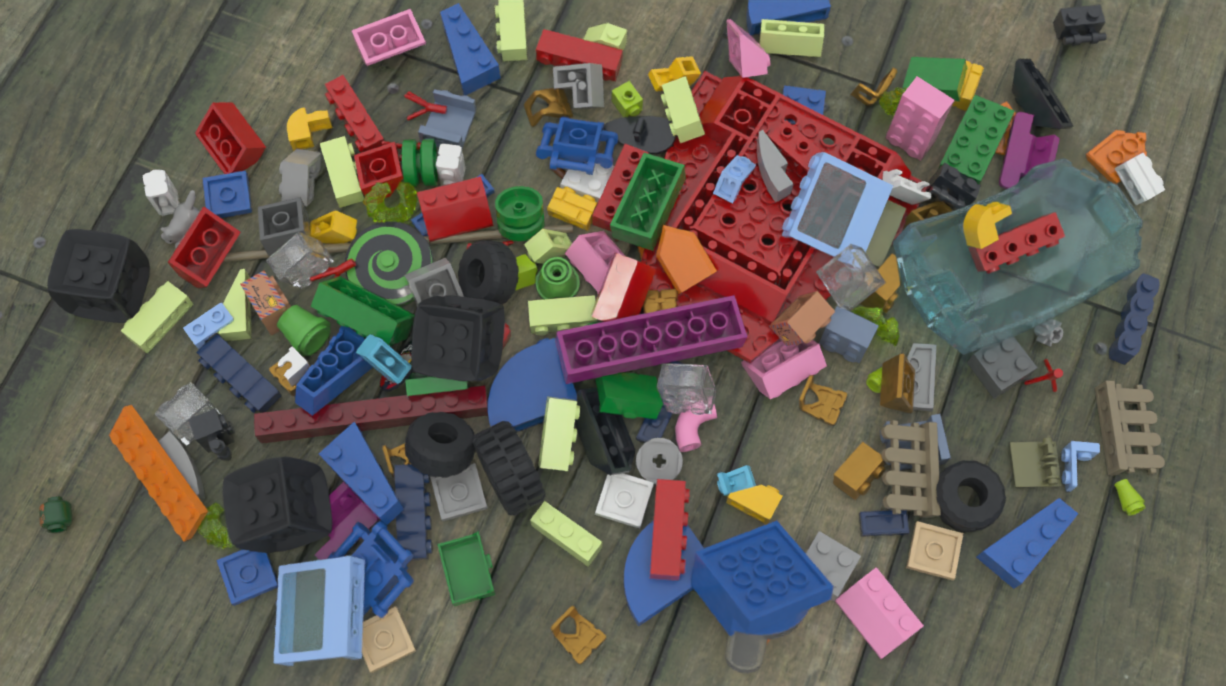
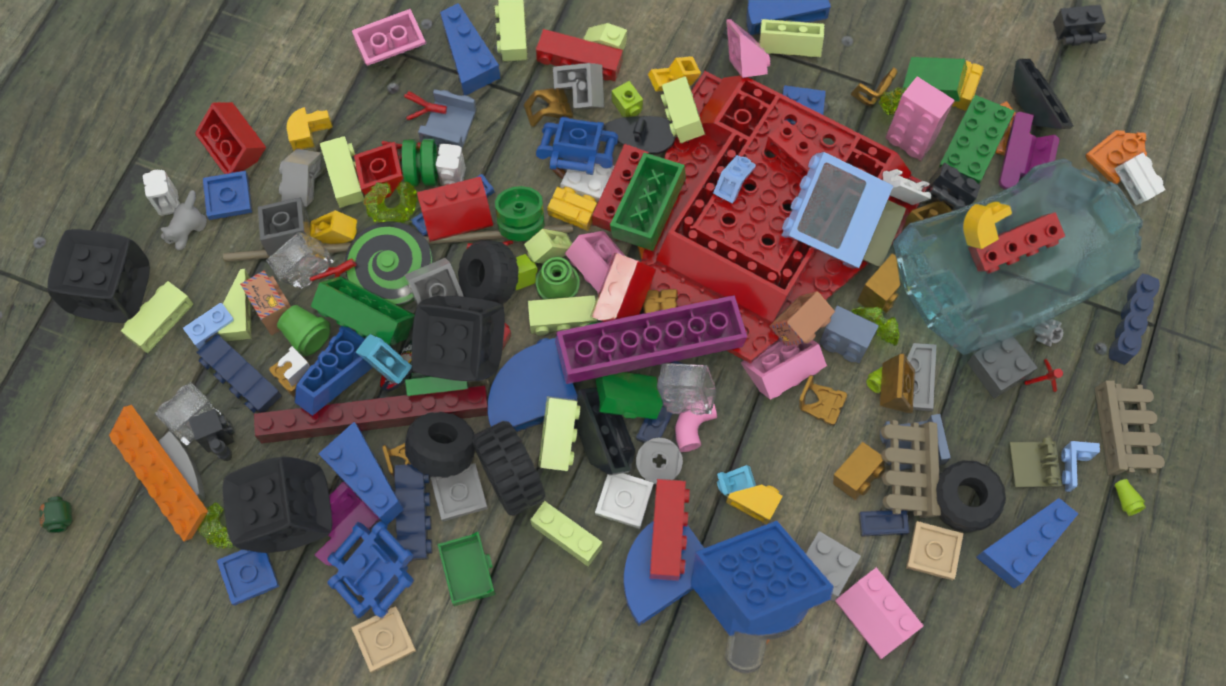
red slope [167,207,241,288] -> none
panel [274,556,365,666] -> none
red brick [325,75,384,153] -> none
pearl gold piece [551,606,606,665] -> none
orange tile [656,225,717,294] -> none
light grey slope [757,130,793,202] -> none
clear brick [816,244,886,310] -> none

